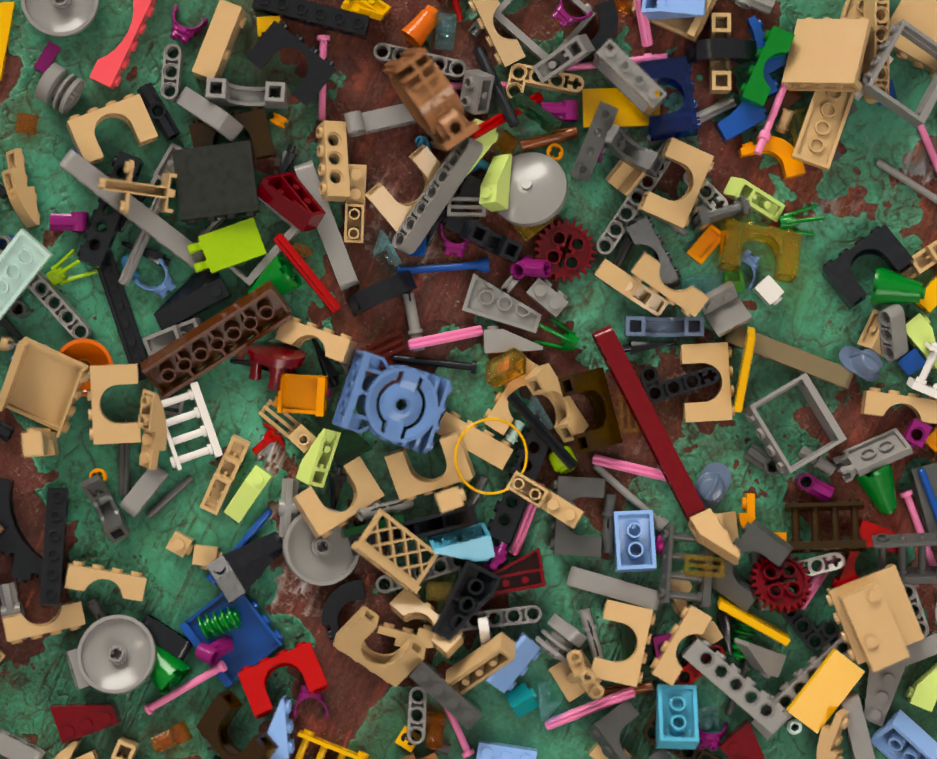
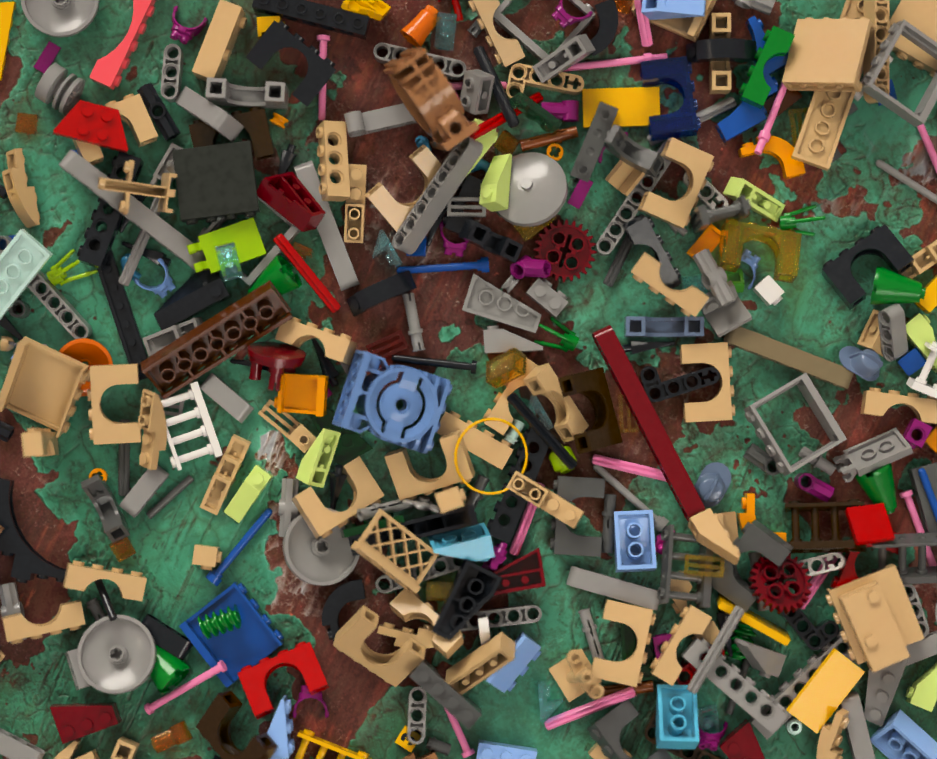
black brick [39,487,69,609] -> none
magenta piece [49,212,89,233] -> none
tan brick [166,530,195,558] -> none
magenta piece [195,635,234,666] -> none
black wedge [206,531,283,604] -> none
red plant [252,423,285,455] -> none
bright pink axle [408,325,483,350] -> none
clear orange piece [426,711,445,750] -> none
teal brick [505,682,539,718] -> none
light grey wheel [535,613,587,664] -> none
light grey window [592,39,667,118] -> none
tan slope [594,258,668,317] -> none
yellow tile [734,327,756,413] -> none
tan pin [775,108,795,134] -> none
none -> red wing [53,100,128,153]
none -> black bar [94,579,117,621]
none -> clear orange plate [109,537,136,563]
none -> light grey beam [200,373,254,423]
none -> clear light blue slope [215,242,243,282]
none -> light grey plate [403,495,440,513]
none -> magenta window [567,179,593,209]
none -> light grey axle [687,605,745,694]
none -> light grey piece [693,249,736,308]
none -> red tile [845,503,895,546]

